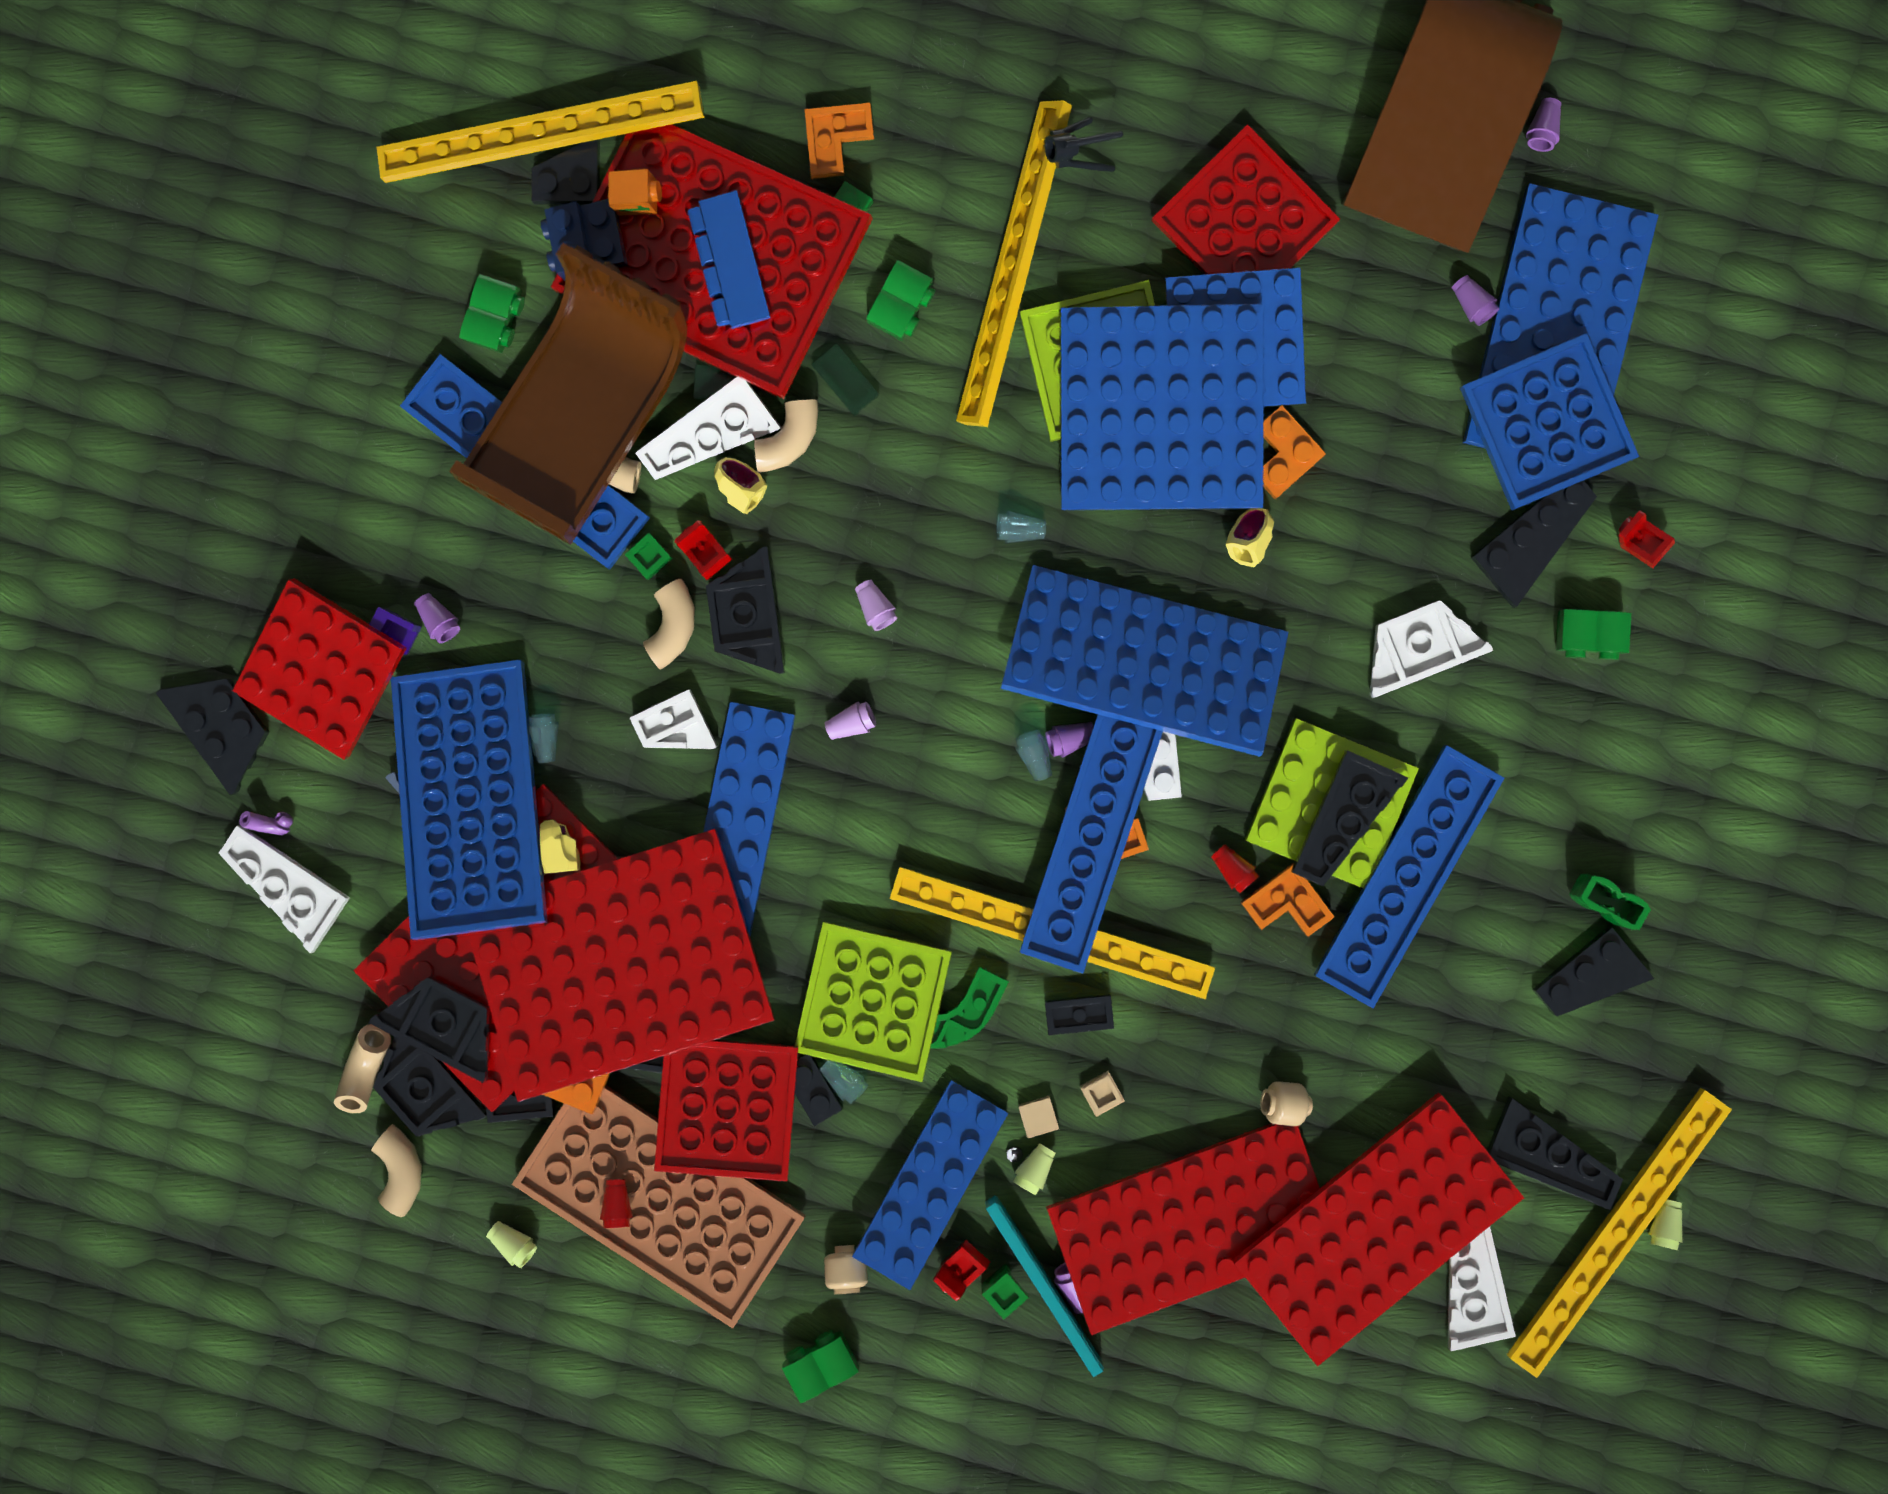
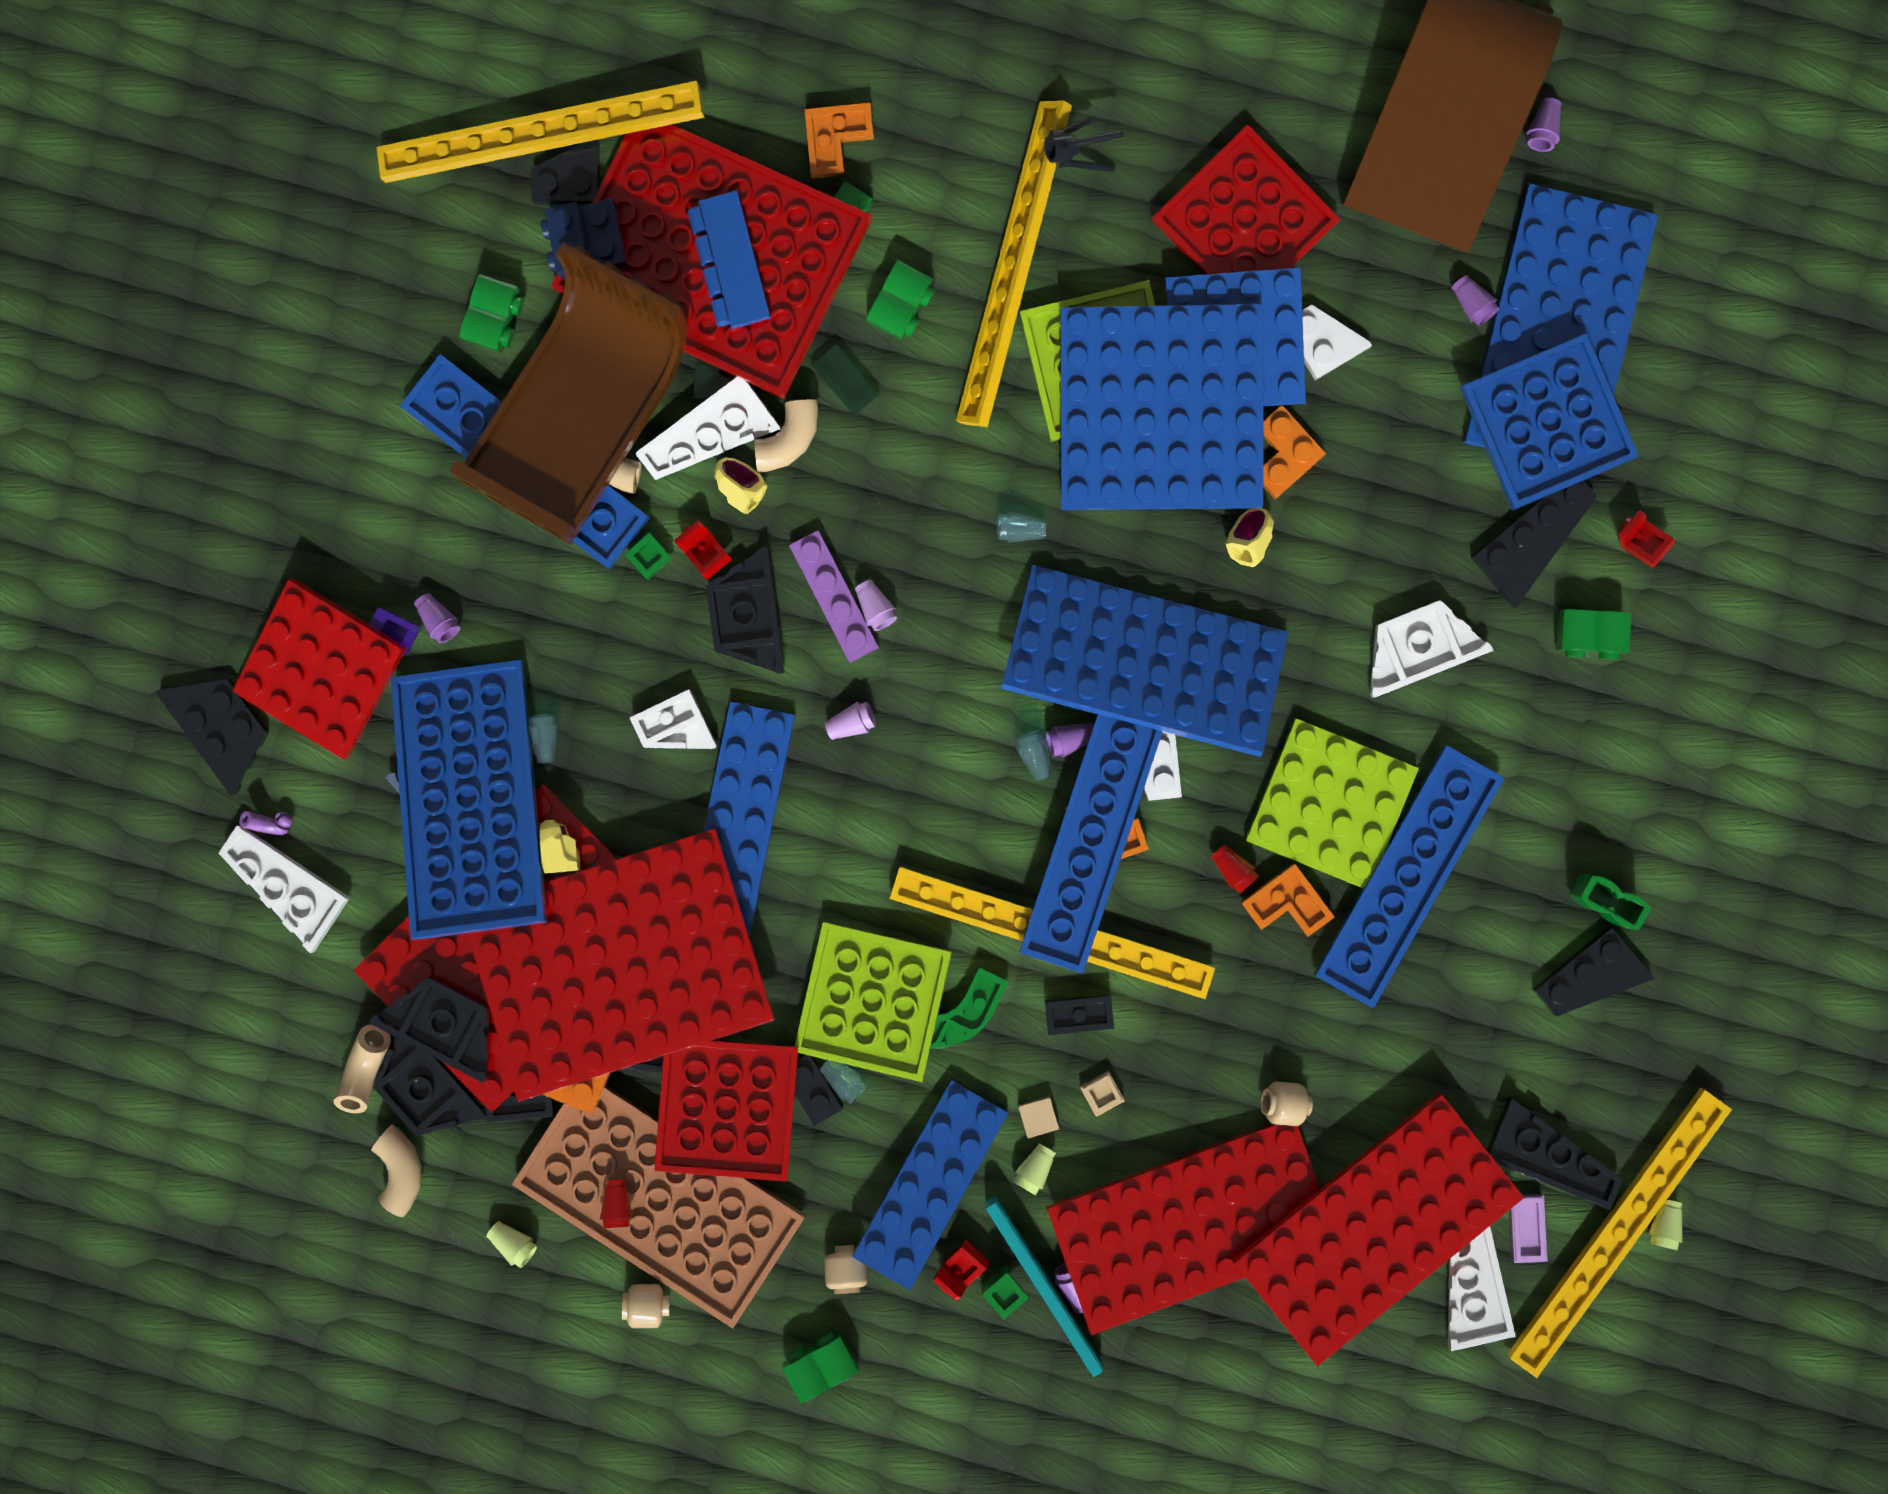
orange brick [609,169,662,216] -> none
tan cylinder [643,579,695,670] -> none
black piece [1006,1147,1023,1163] -> none
black wing [1291,750,1409,886] -> none
none -> tan head [622,1284,670,1328]
none -> medium lavender plate [789,531,879,663]
none -> white wing [1302,305,1372,380]
none -> lavender tile [1509,1193,1548,1263]

